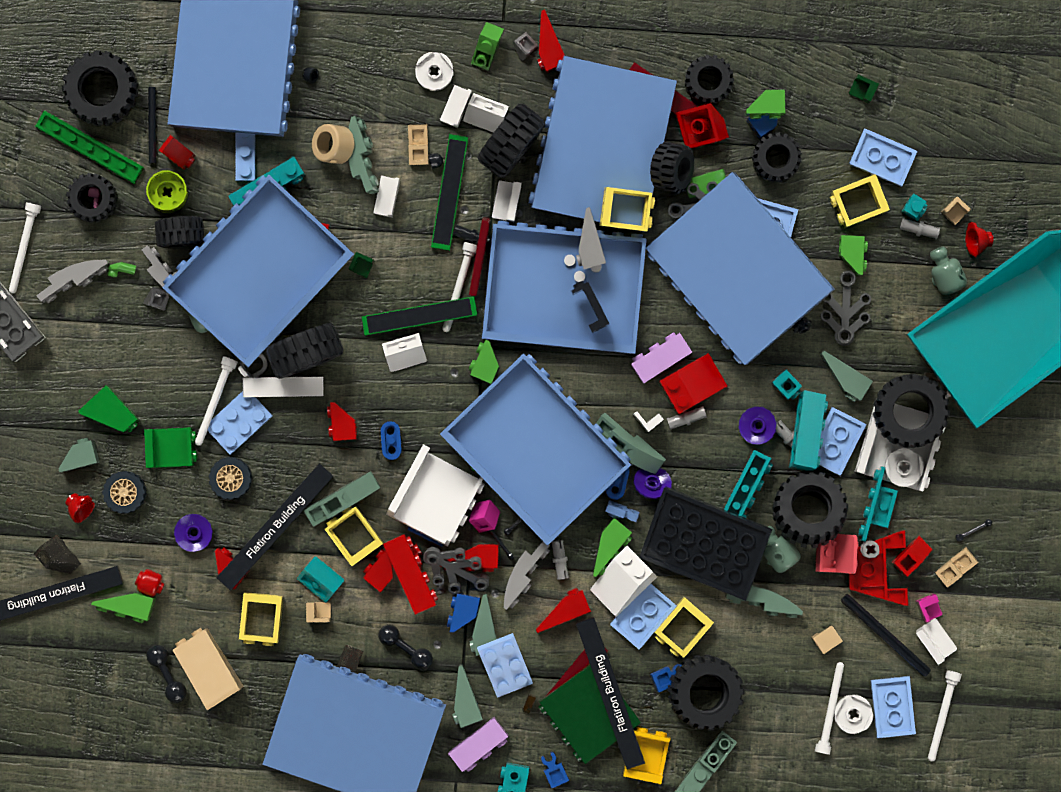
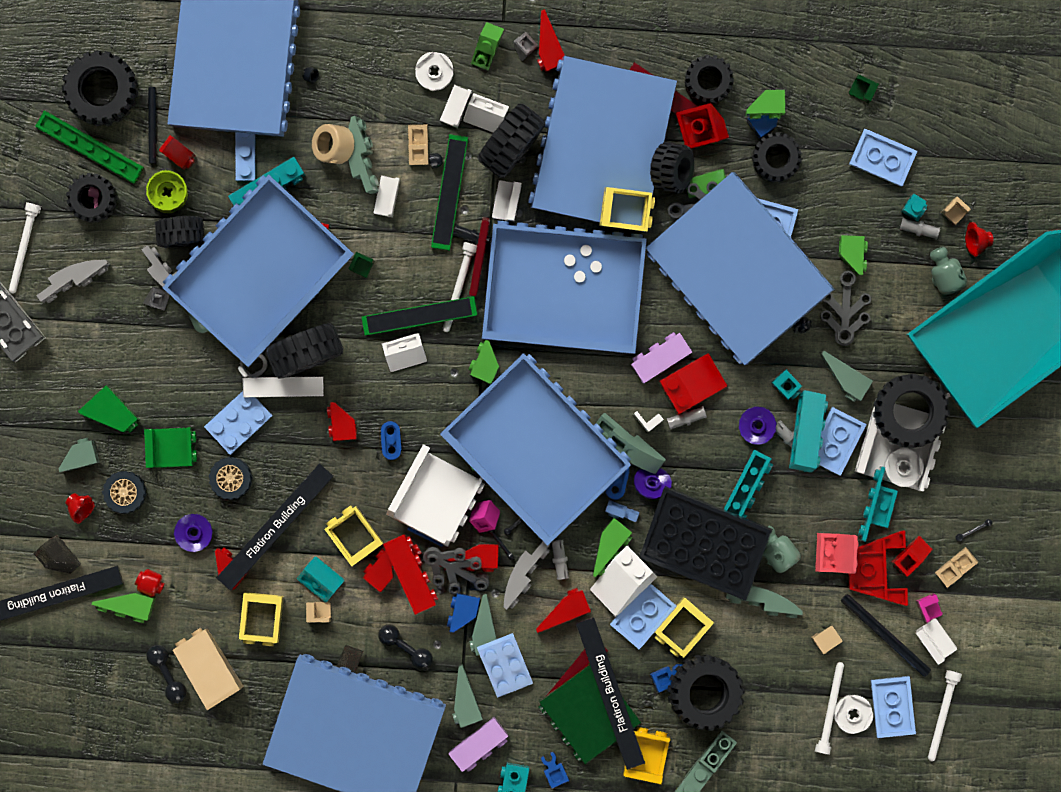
bright green arm [107,262,136,277] -> none
white piece [195,356,237,445] -> none
sand green slope [304,471,381,527] -> none
dark brown tile [523,694,536,714] -> none
black panel [571,281,610,333] -> none
light grey slope [576,207,606,269] -> none
black tyre [772,471,848,548] -> none
light yellow window [830,174,890,228] -> none
light grey bush [860,540,879,558] -> none

